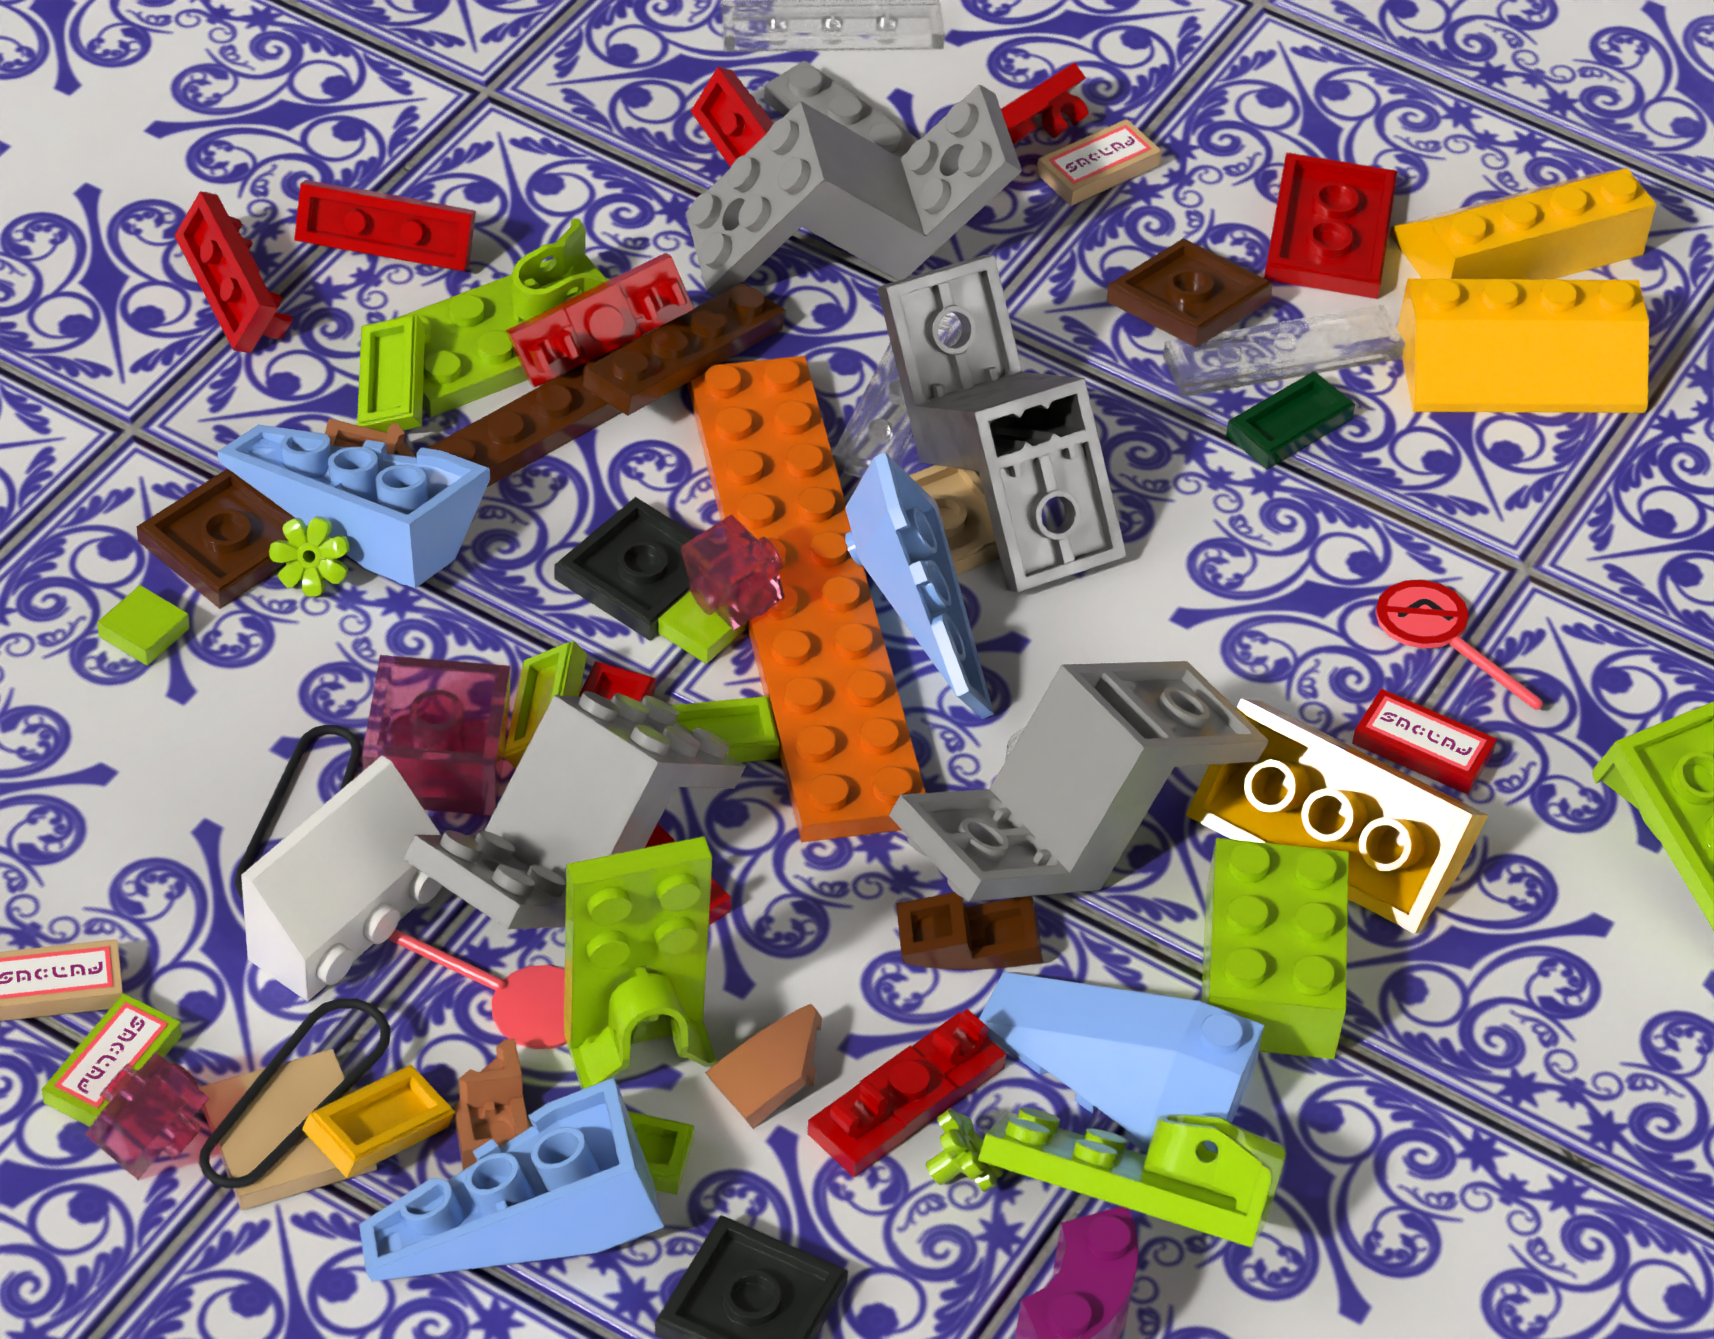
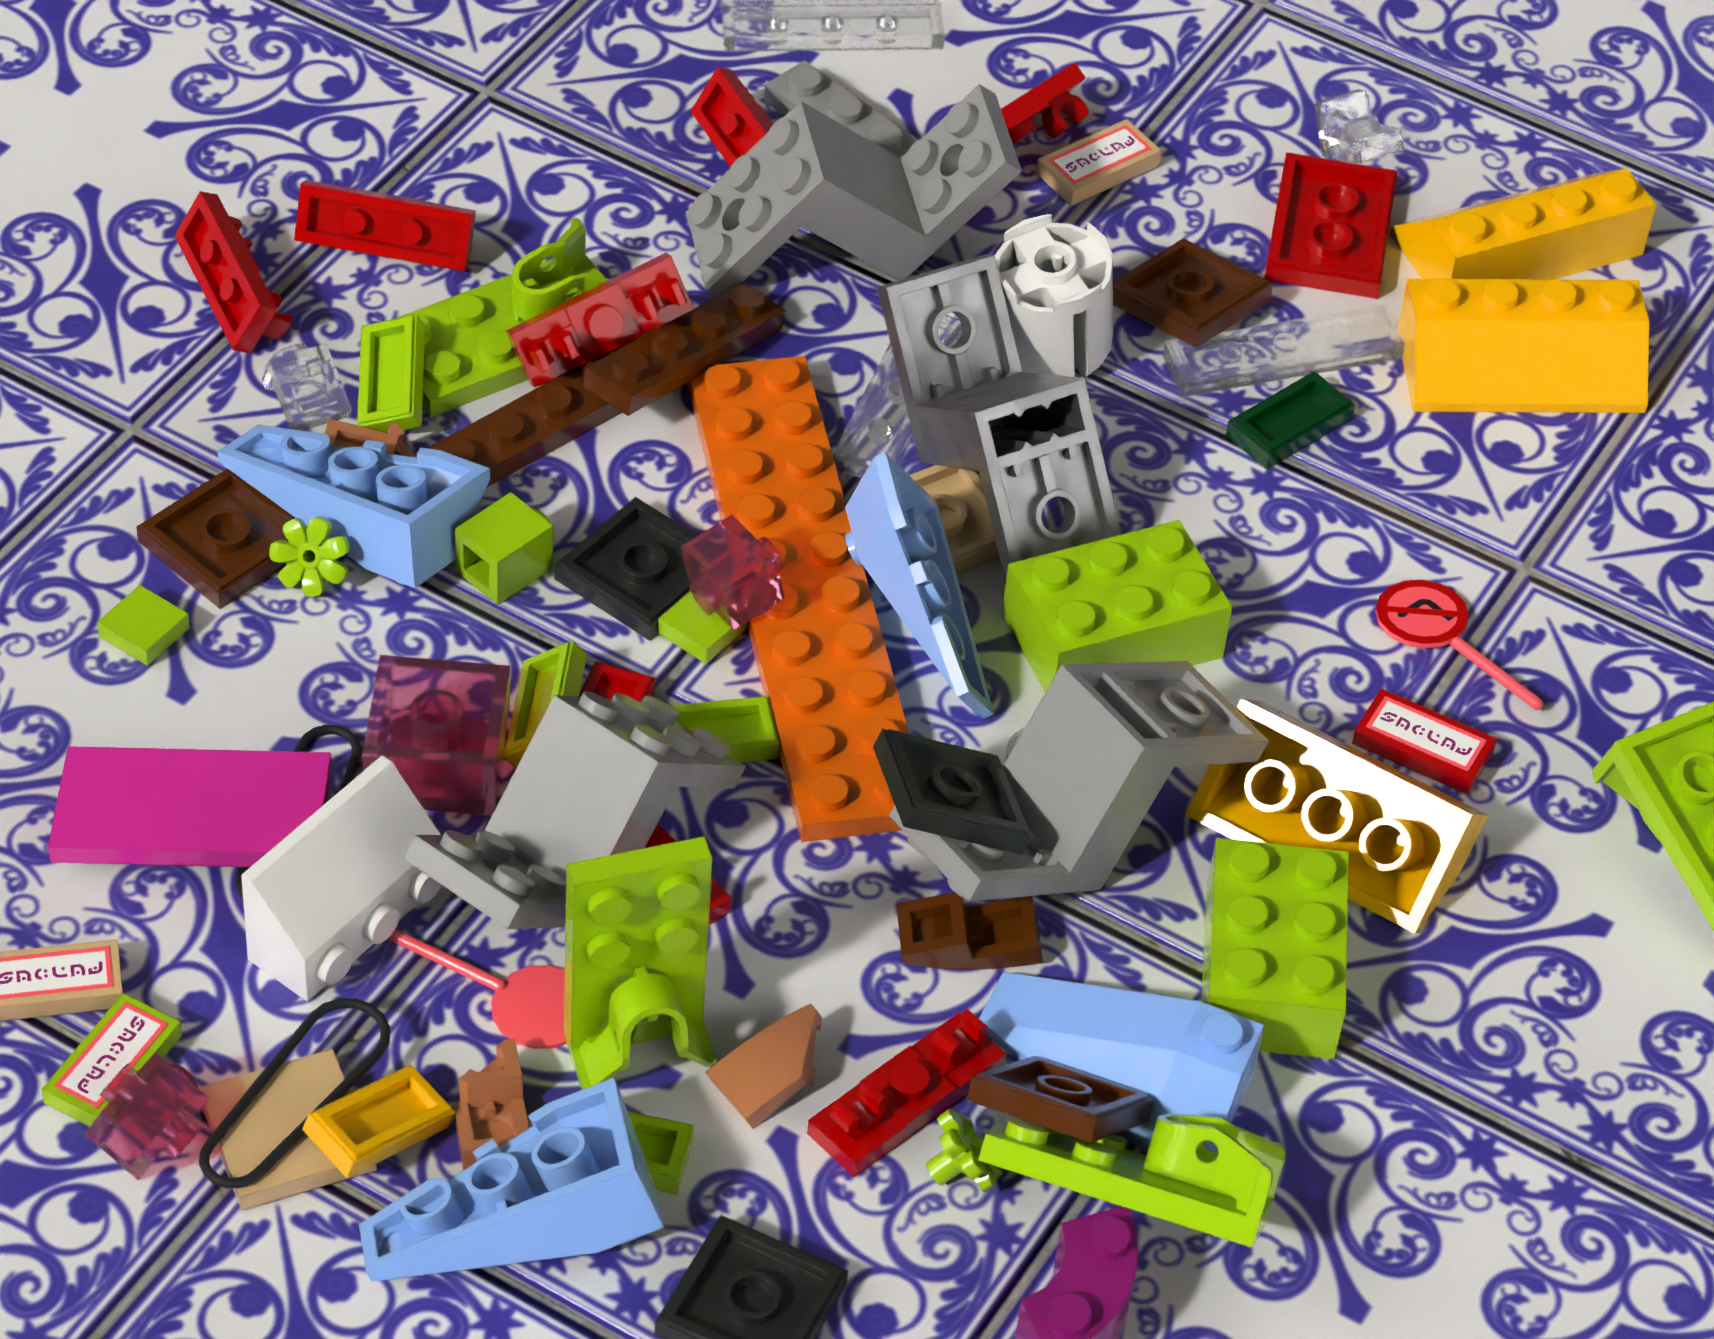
none -> dark pink tile [48,746,333,867]
none -> clear bracket [262,343,352,431]
none -> lime brick [455,492,554,605]
none -> pearl dark grey tile [873,729,1032,855]
none -> reddish brown tile [967,1056,1154,1143]
none -> white cylinder [995,214,1113,378]
none -> lime brick [1002,520,1232,692]
none -> clear bracket [1315,89,1405,165]

